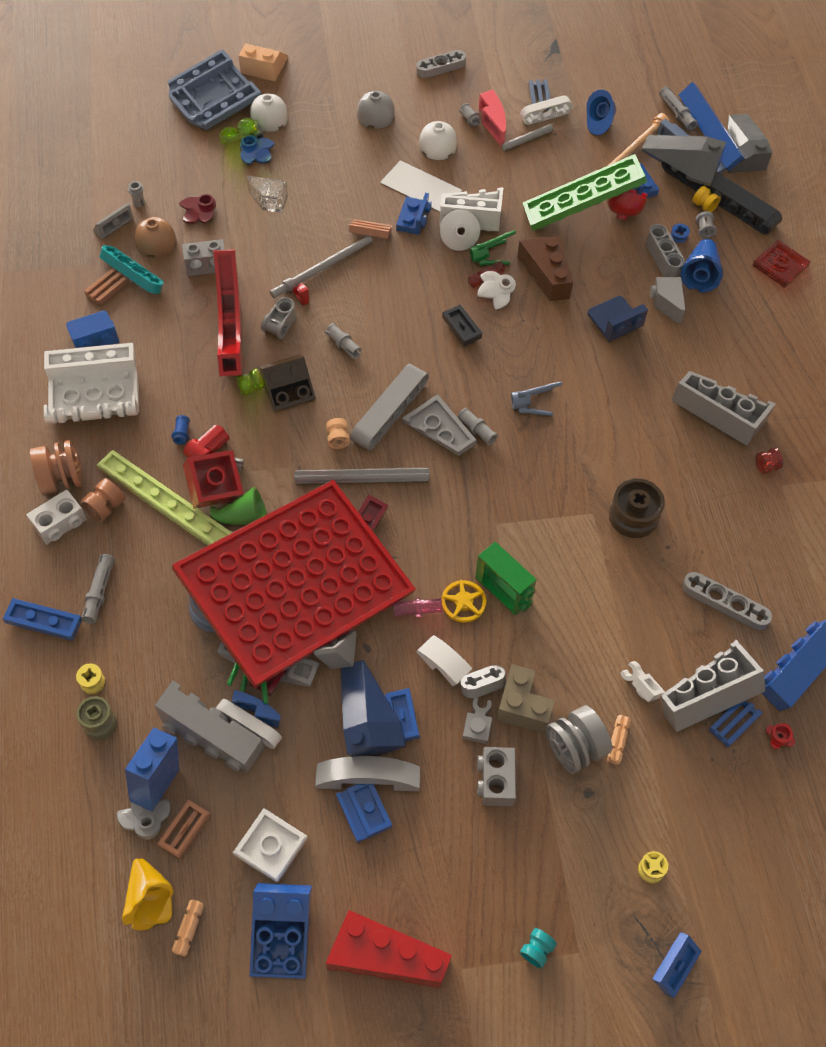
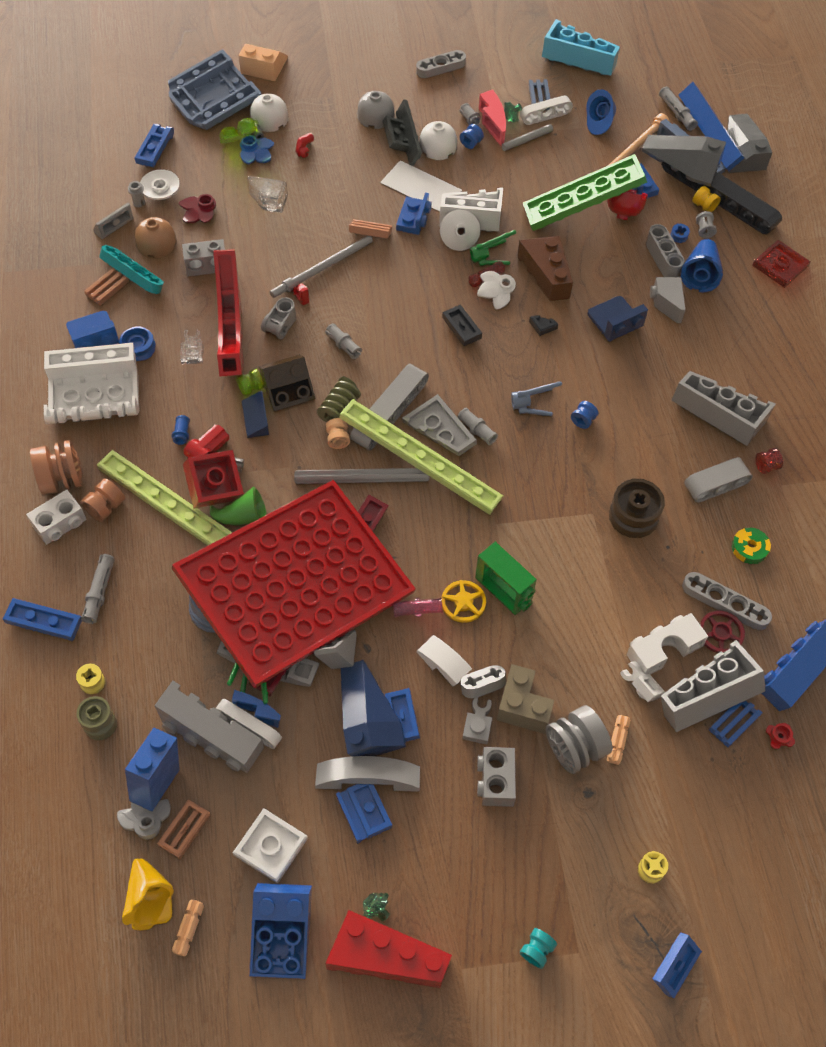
none -> blue piece [119,326,156,361]
none -> blue plate [134,124,174,168]
none -> white dish [140,170,180,200]
none -> clear plate [180,329,203,364]
none -> dark blue slope [242,391,269,438]
none -> red arm [295,133,314,158]
none -> olive piece [317,376,361,422]
none -> yellowish green tile [339,399,503,515]
none -> clear green plant [363,893,390,921]
none -> pearl dark grey bracket [383,99,422,166]
none -> blue wheel [460,124,484,149]
none -> clear green plant [504,101,522,123]
none -> black tile [529,315,558,336]
none -> medium azure wedge [542,19,620,76]
none -> blue wheel [571,401,599,429]
none -> white arch [627,613,708,675]
none -> light grey beam [684,457,753,503]
none -> dark red wheel [700,610,745,653]
none -> piece [731,527,771,564]

